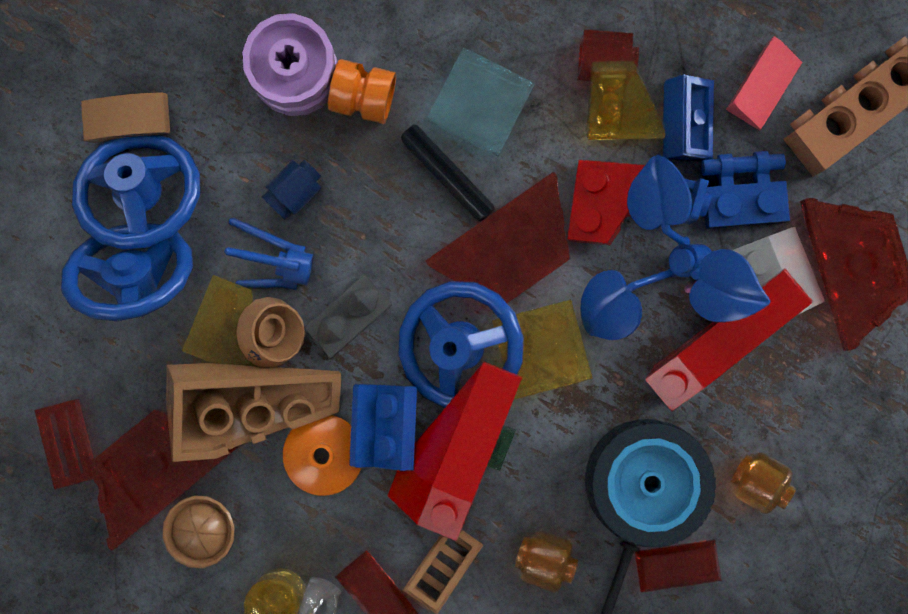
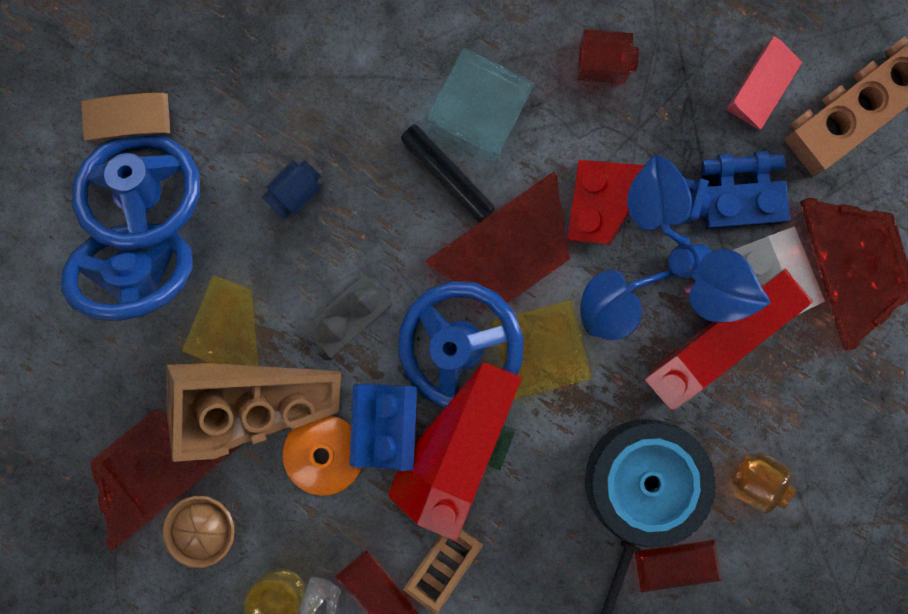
clear red tile [34,399,98,490] -> none
blue plant [224,218,314,290] -> none
medium nougat hat [236,297,305,368] -> none
lavender wheel [242,13,338,116] -> none
orange wheel [328,59,396,124] -> none
clear orange head [515,531,579,592] -> none
clear yellow wing [586,61,666,140] -> none
blue slope [663,75,714,160] -> none

